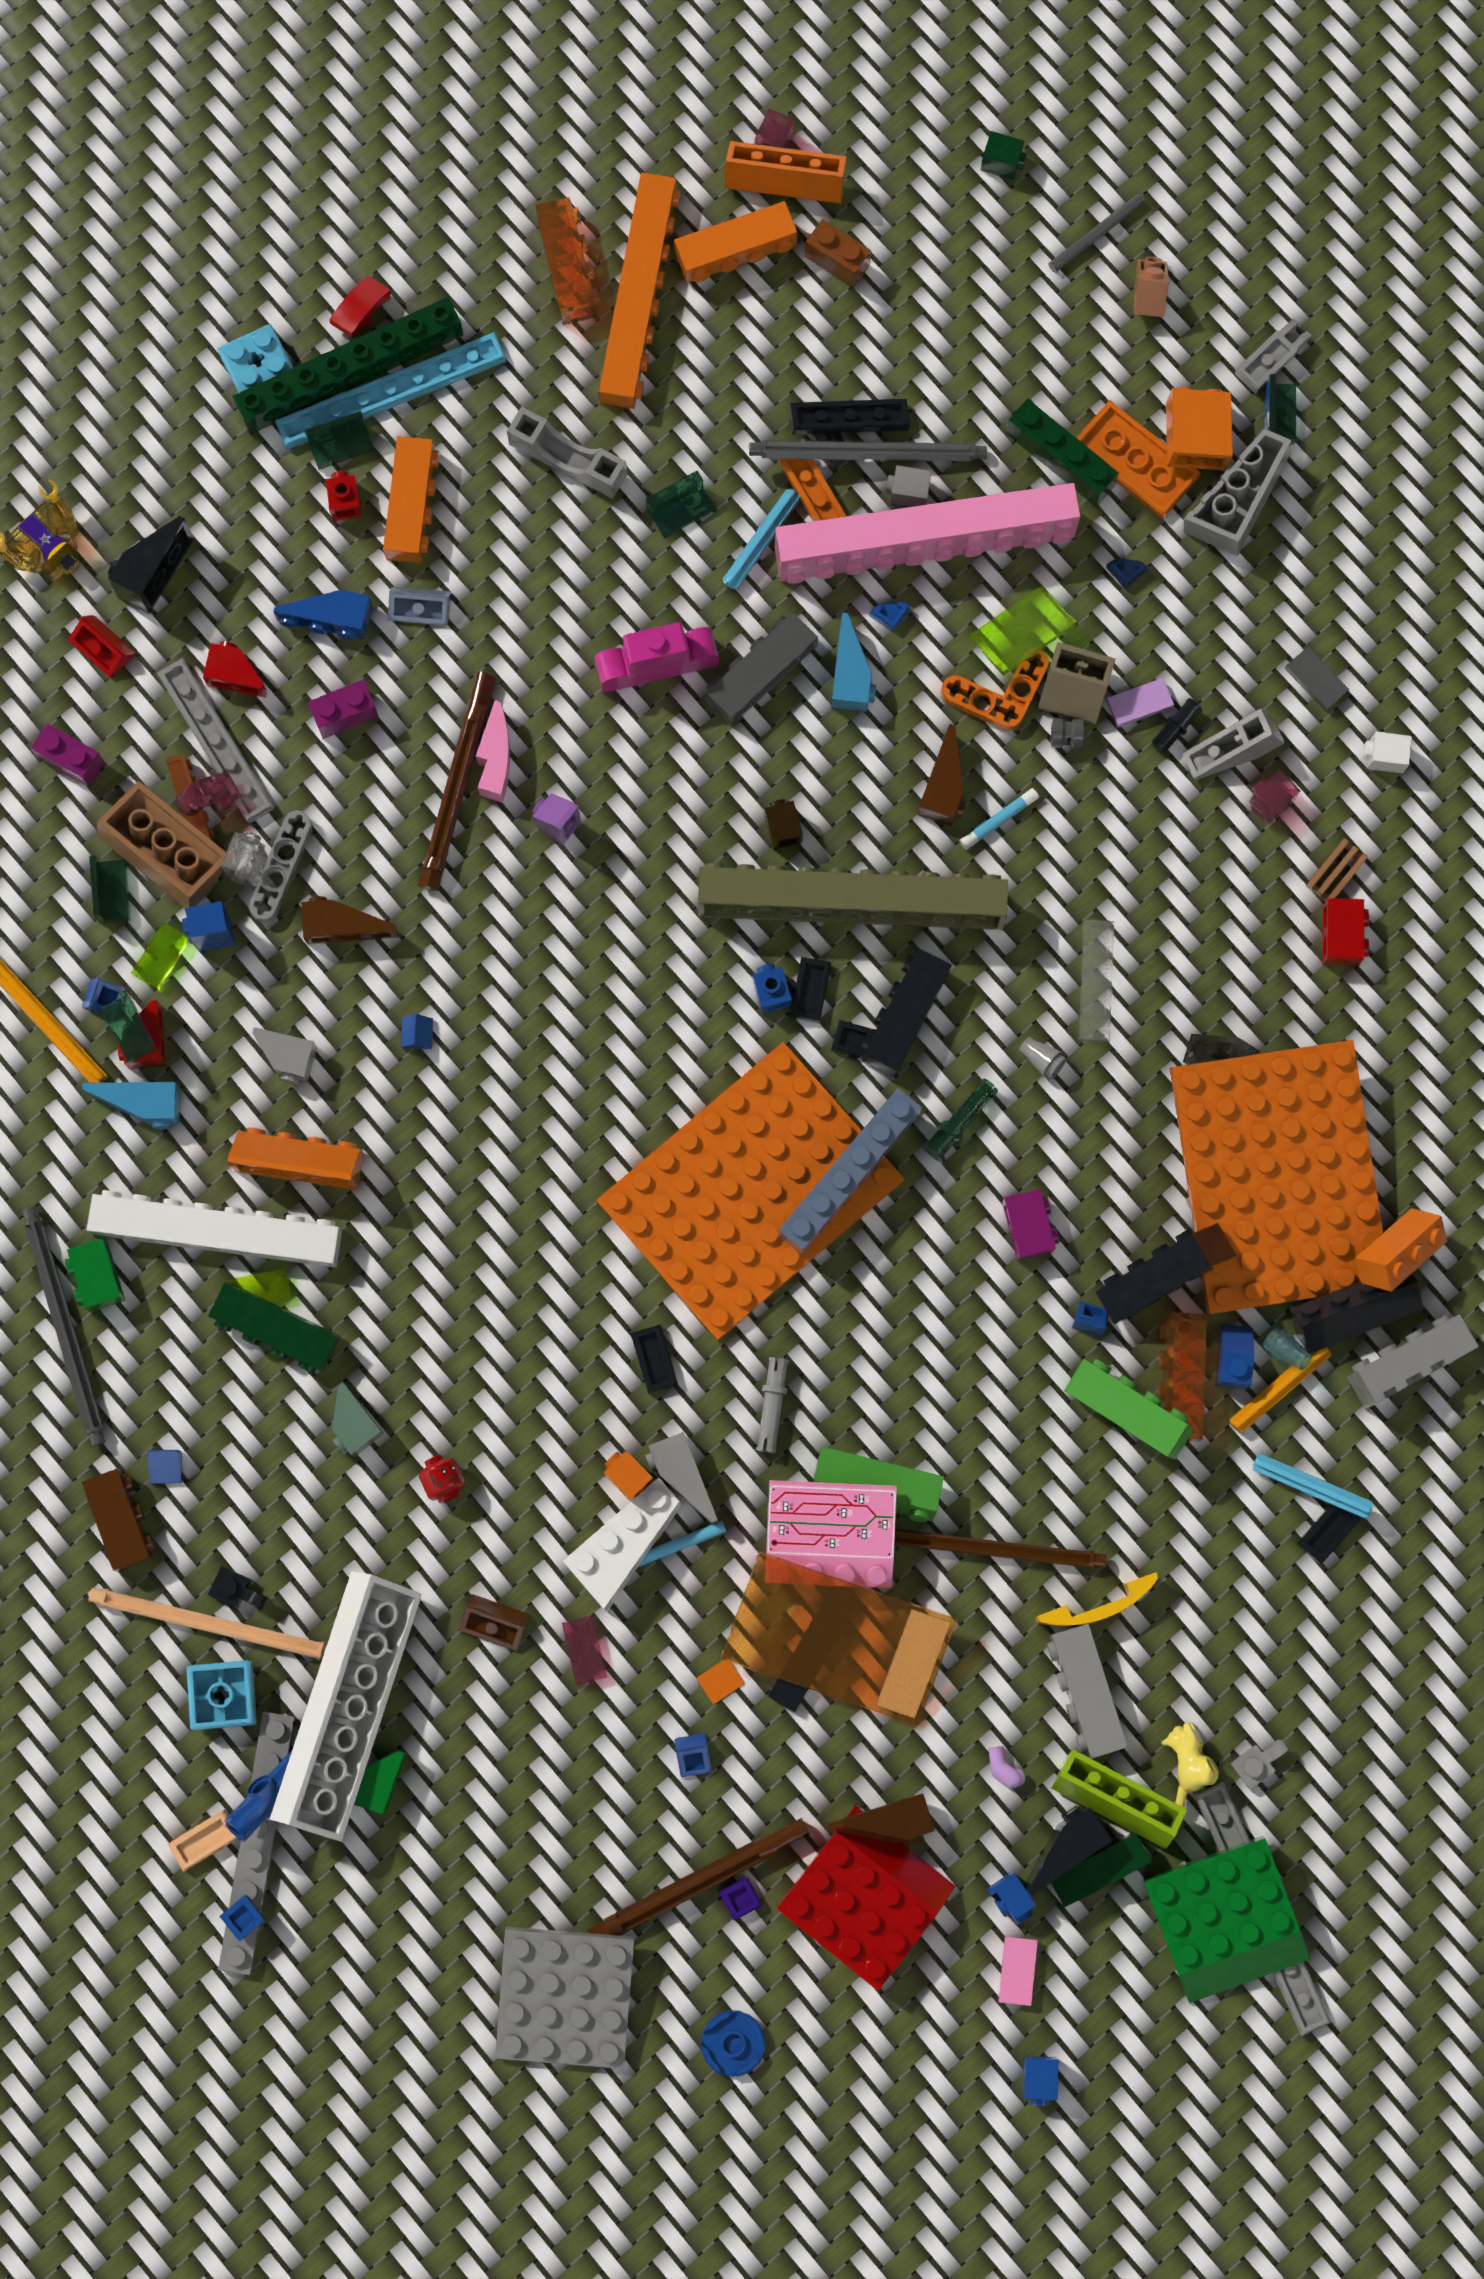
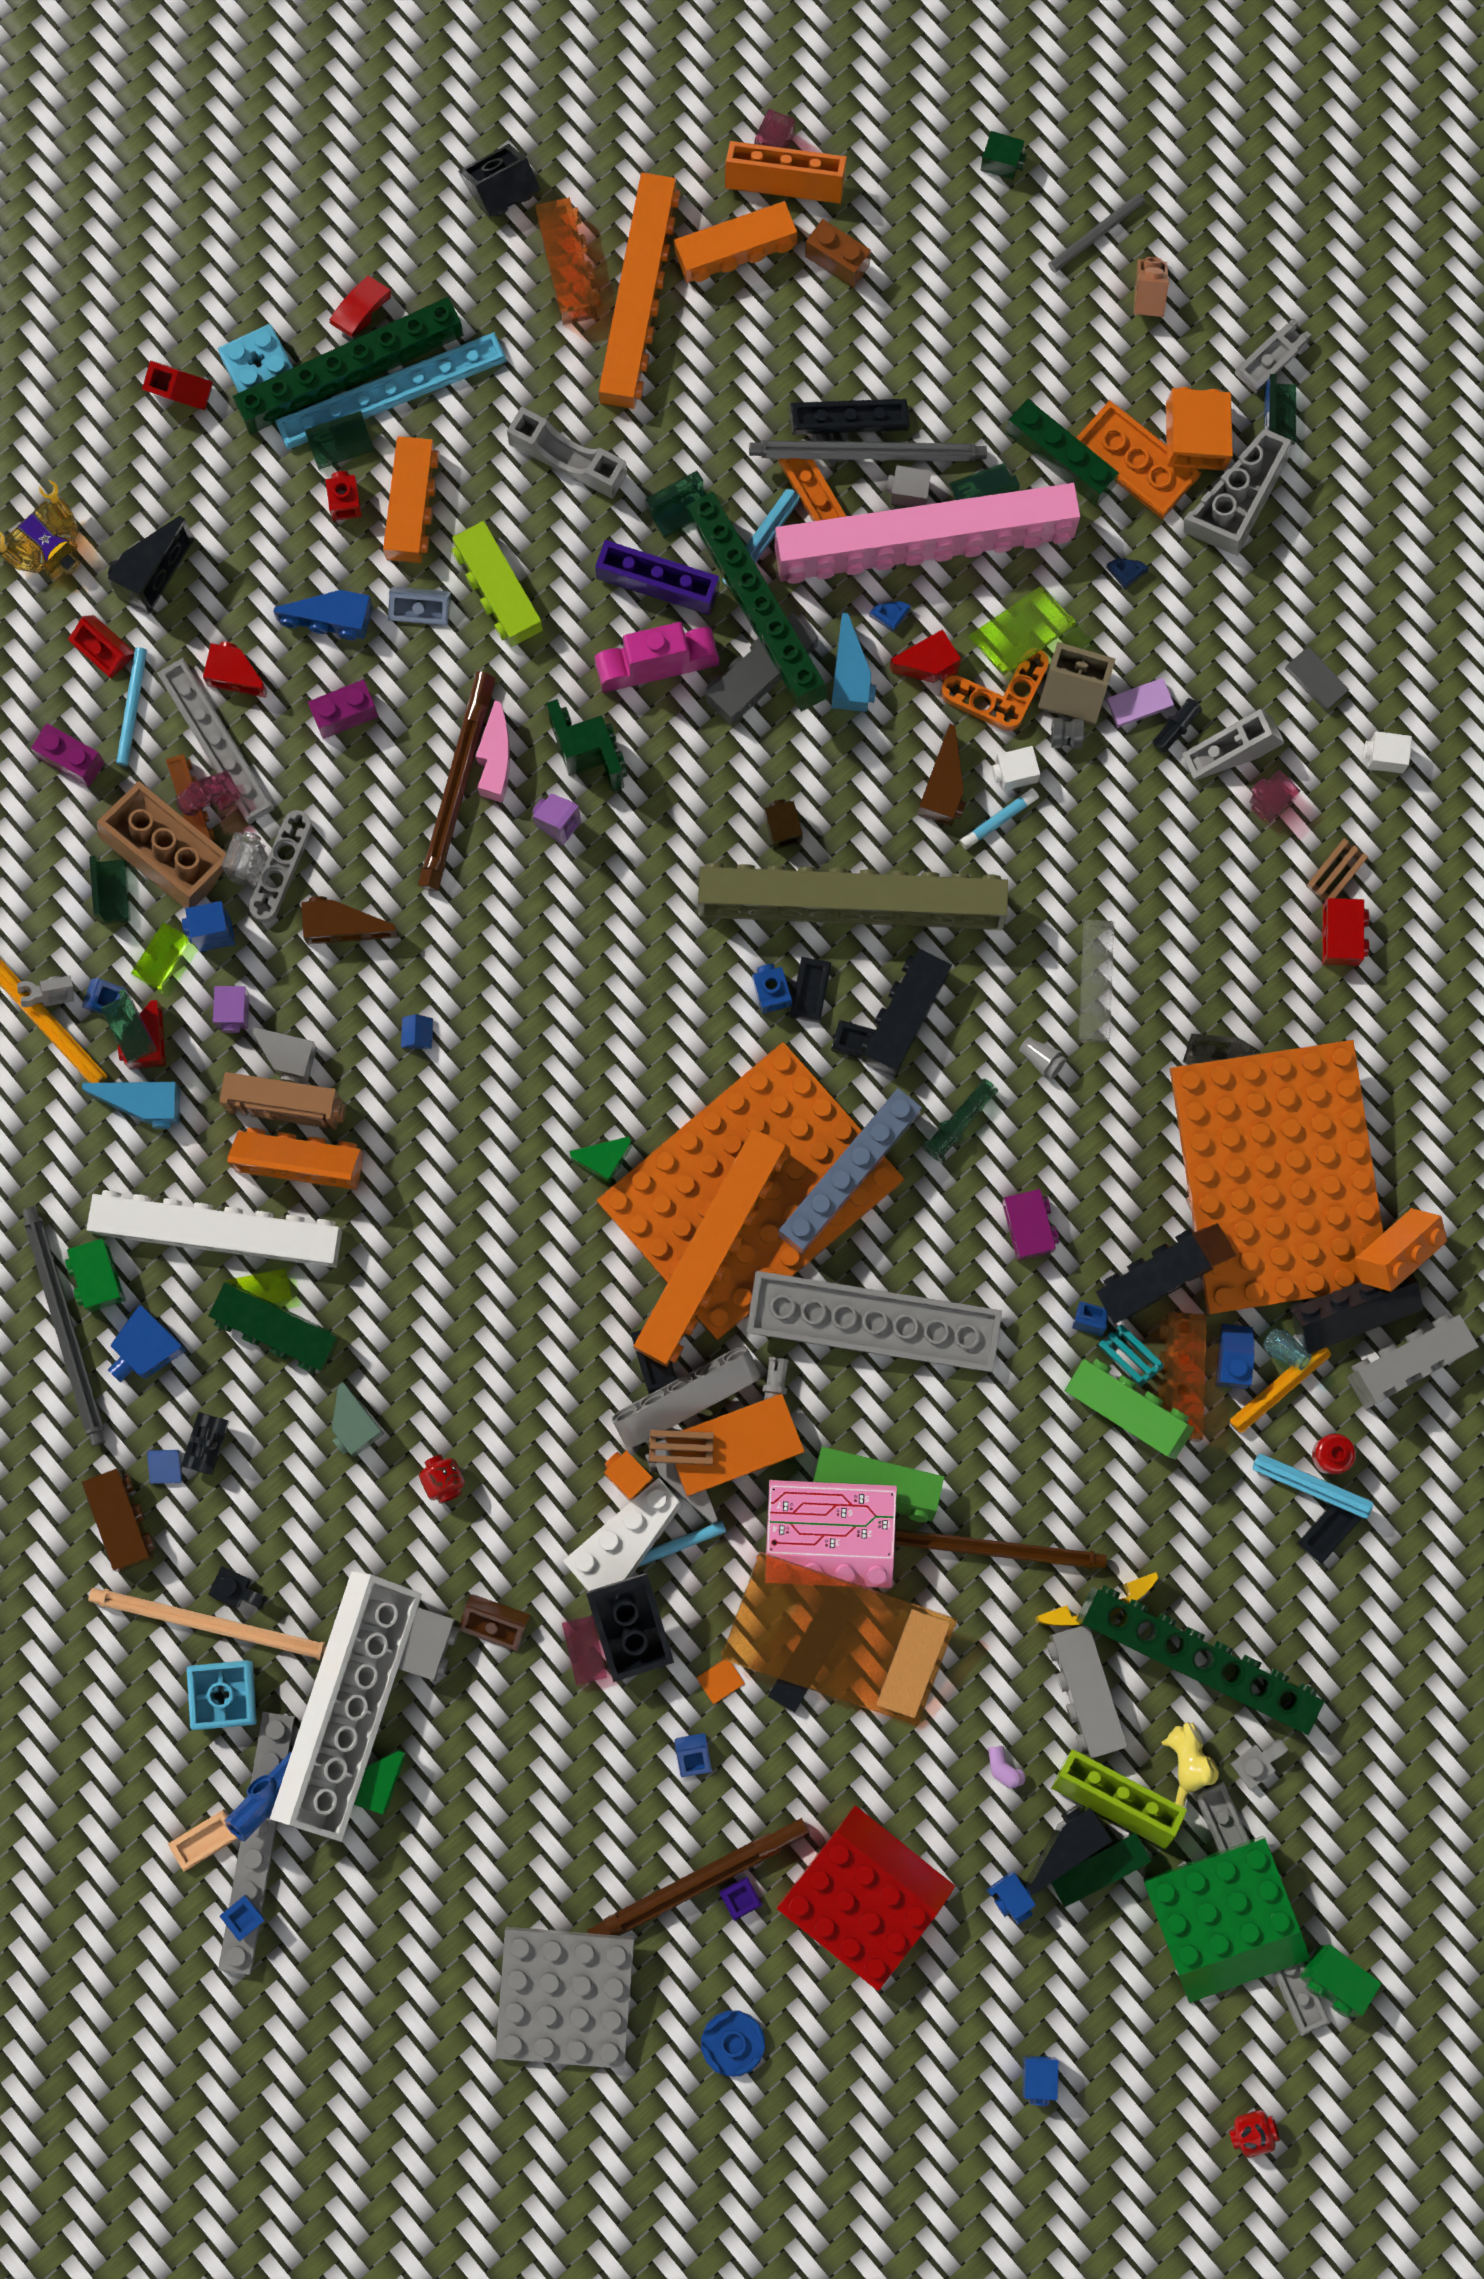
reddish brown slope [828,1794,935,1846] -> none
bright pink tile [998,1936,1038,2006] -> none
none -> light grey plate [17,976,74,1007]
none -> blue torso [107,1305,187,1383]
none -> medium azure bar [116,647,147,766]
none -> red slope [142,360,214,410]
none -> black hips [181,1412,230,1476]
none -> medium lavender brick [213,986,249,1033]
none -> medium nougat door [219,1072,346,1130]
none -> light grey brick [398,1608,460,1681]
none -> lime brick [451,520,543,647]
none -> black slope [458,144,541,217]
none -> dark green bracket [546,699,627,792]
none -> green slope [569,1136,632,1184]
none -> black slope [586,1572,674,1682]
none -> dark purple brick [595,540,719,615]
none -> light grey beam [612,1346,761,1447]
none -> orange brick [633,1128,788,1367]
none -> medium nougat tile [648,1430,714,1465]
none -> orange tile [664,1394,805,1497]
none -> dark green brick [686,492,828,712]
none -> light grey plate [746,1271,1002,1373]
none -> red slope [890,629,961,683]
none -> clear green panel [949,463,1020,500]
none -> white brick [992,746,1040,791]
none -> dark green brick [1076,1585,1325,1736]
none -> teal tile [1098,1324,1164,1387]
none -> red head [1229,2110,1280,2158]
none -> green brick [1299,1944,1382,2018]
none -> red head [1312,1434,1356,1475]

